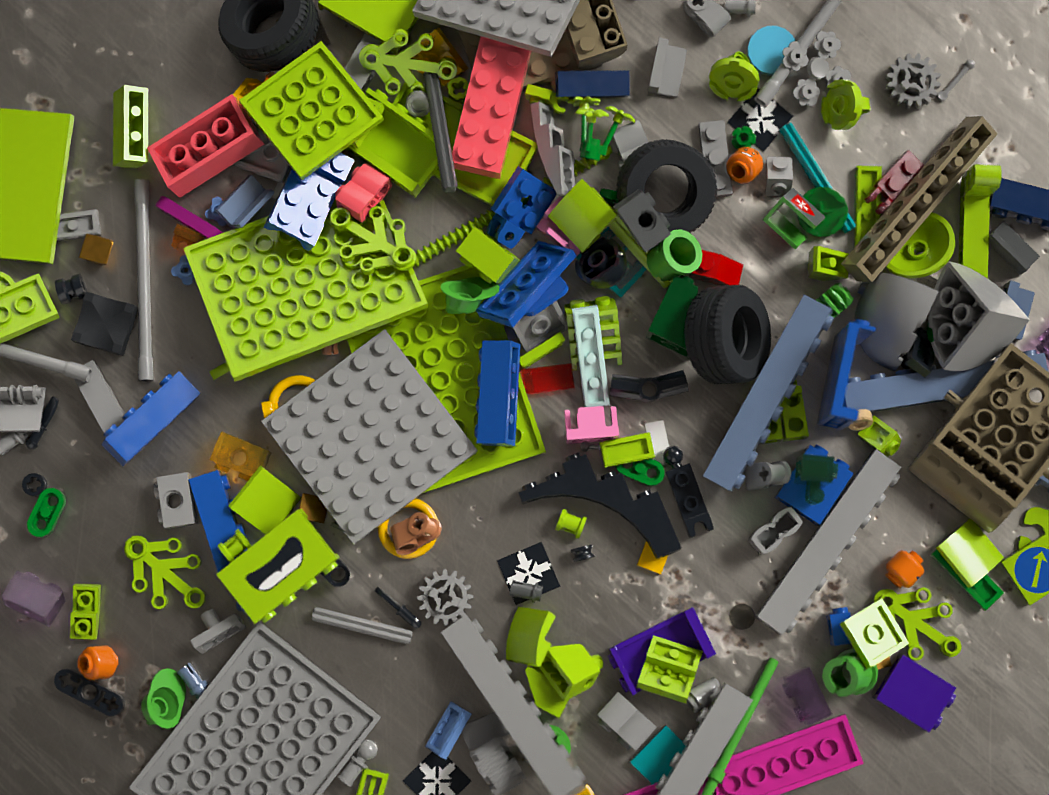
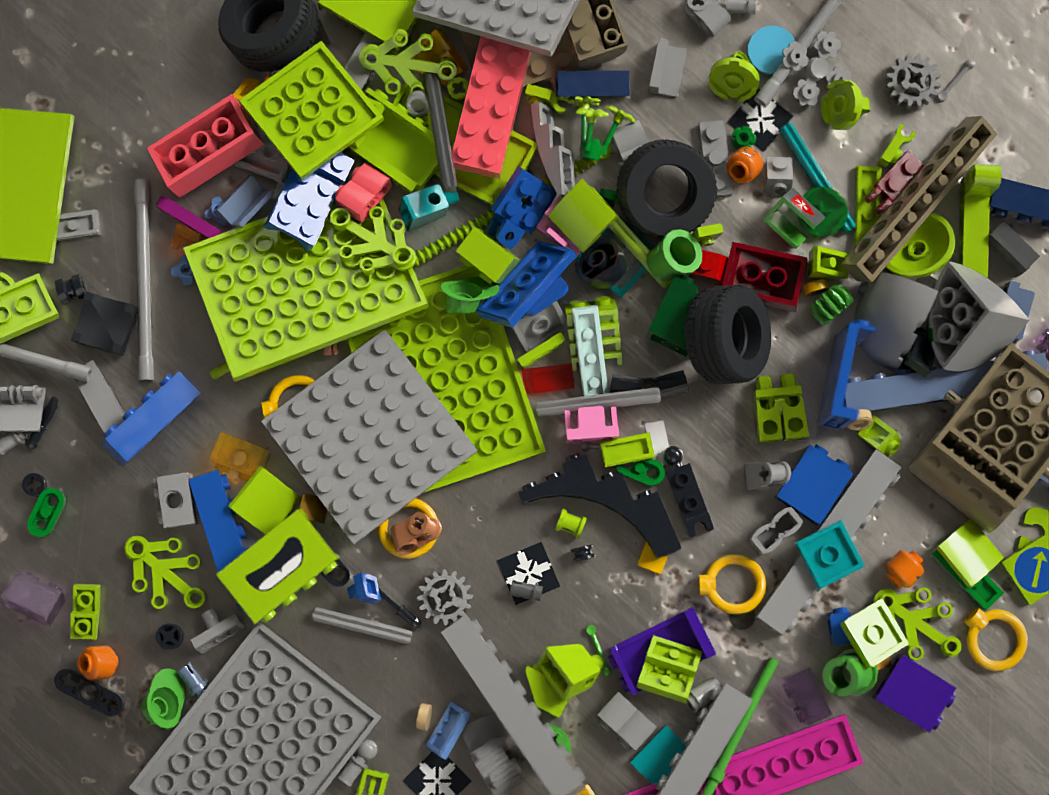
pearl gold slope [79,234,114,266] -> none
lime brick [113,85,148,169] -> none
lime bush [217,529,252,562] -> none
blue brick [475,340,521,446] -> none
lime slope [506,606,556,667] -> none
dark grey brick [613,189,671,252] -> none
sand blue brick [703,294,834,492] -> none
clear green brick [794,454,838,505] -> none
none -> black wheel [156,624,185,649]
none -> blue tile [347,573,381,604]
none -> teal torso [398,184,459,232]
none -> tan tile [416,703,432,731]
none -> light grey axle [536,387,661,417]
none -> bright green hinge [586,625,612,677]
none -> lime plate [692,223,724,247]
none -> yellow piece [698,554,766,614]
none -> dark red slope [722,242,808,312]
none -> teal tile [794,520,865,590]
none -> yellow tile [803,279,830,296]
none -> lime plate [877,124,916,168]
none -> yellow piece [964,608,1027,671]

